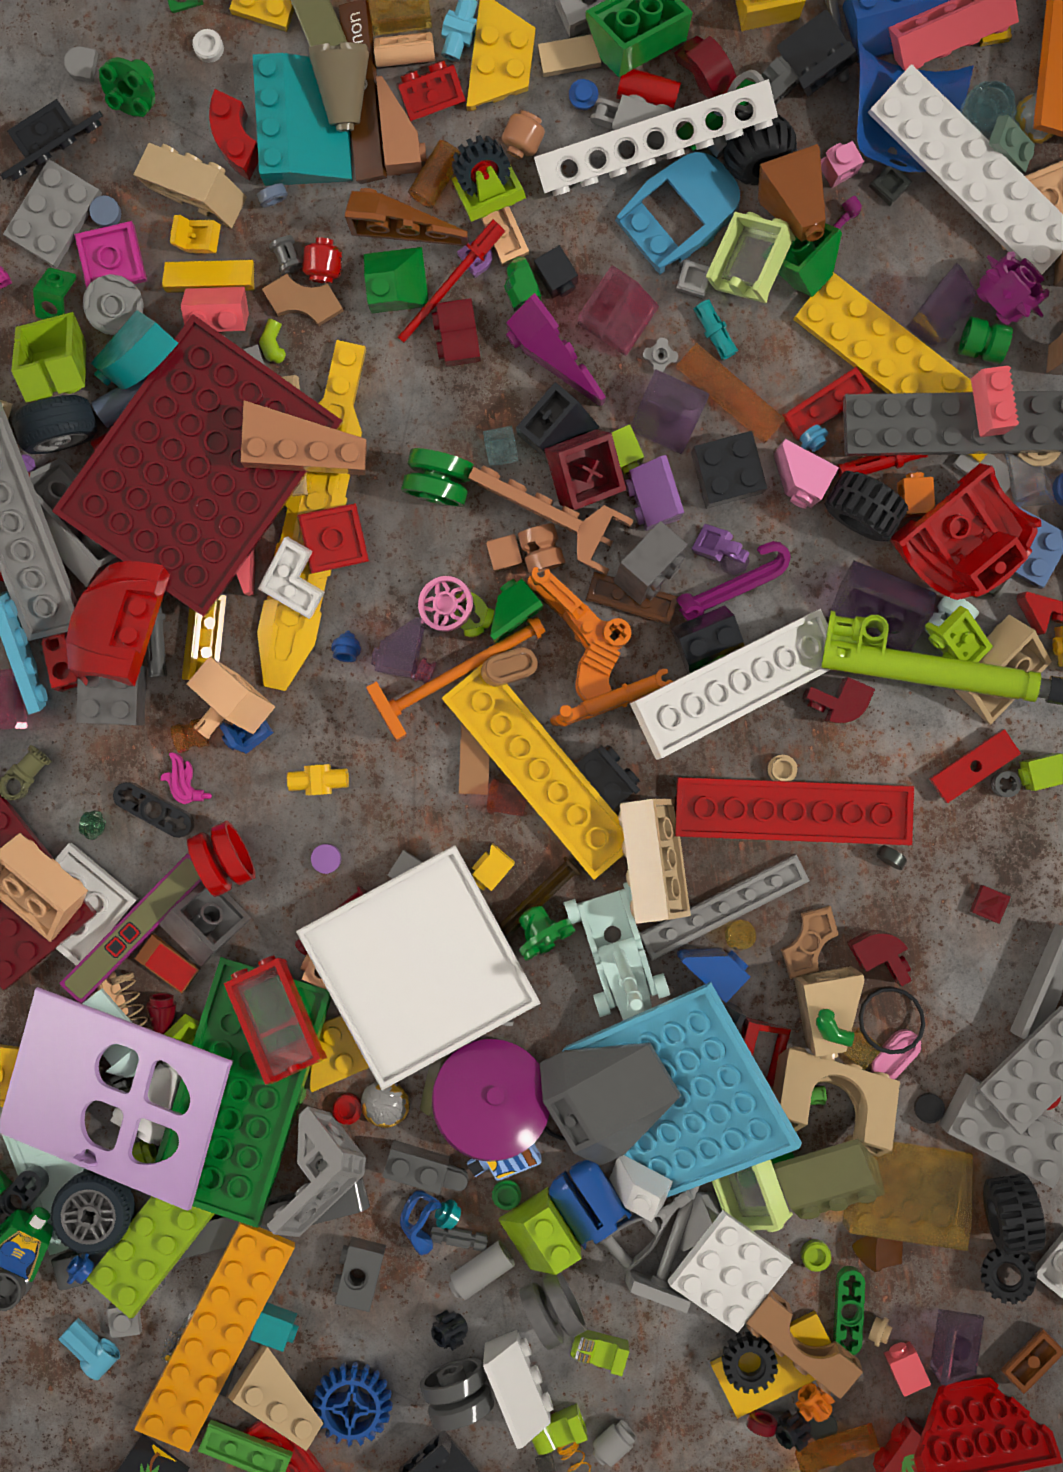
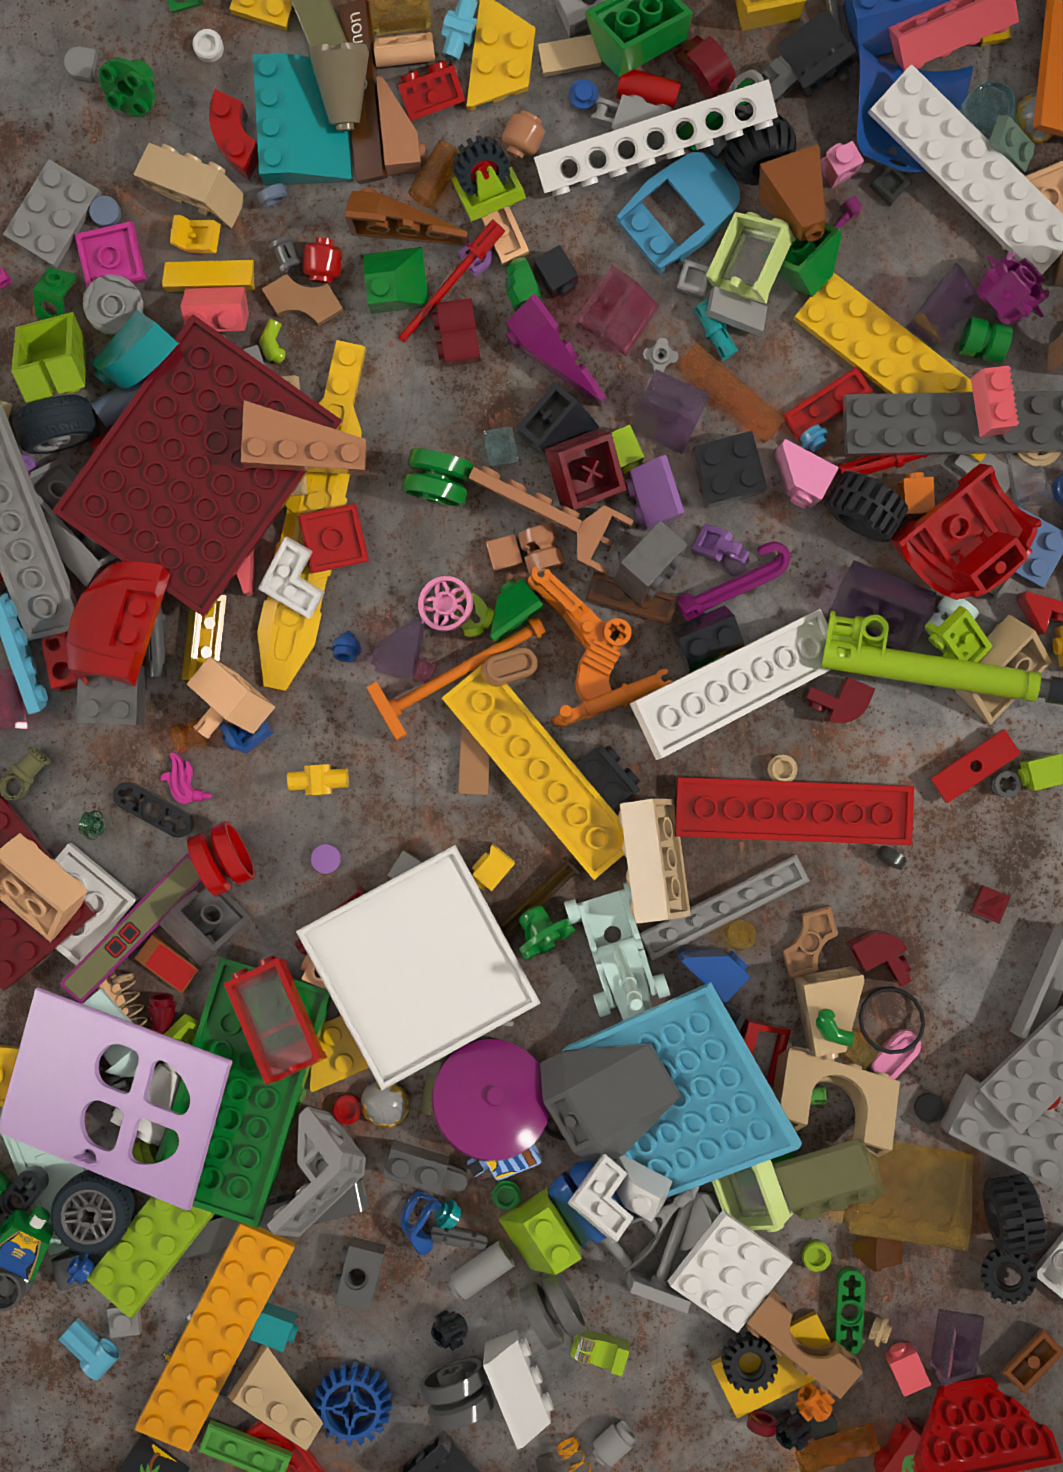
black bracket [0,99,103,181] -> none
clear red tile [487,778,526,816] -> none
lime leg [532,1403,588,1455] -> none
none -> white tile [568,1154,634,1243]
none -> light grey tile [706,286,768,336]

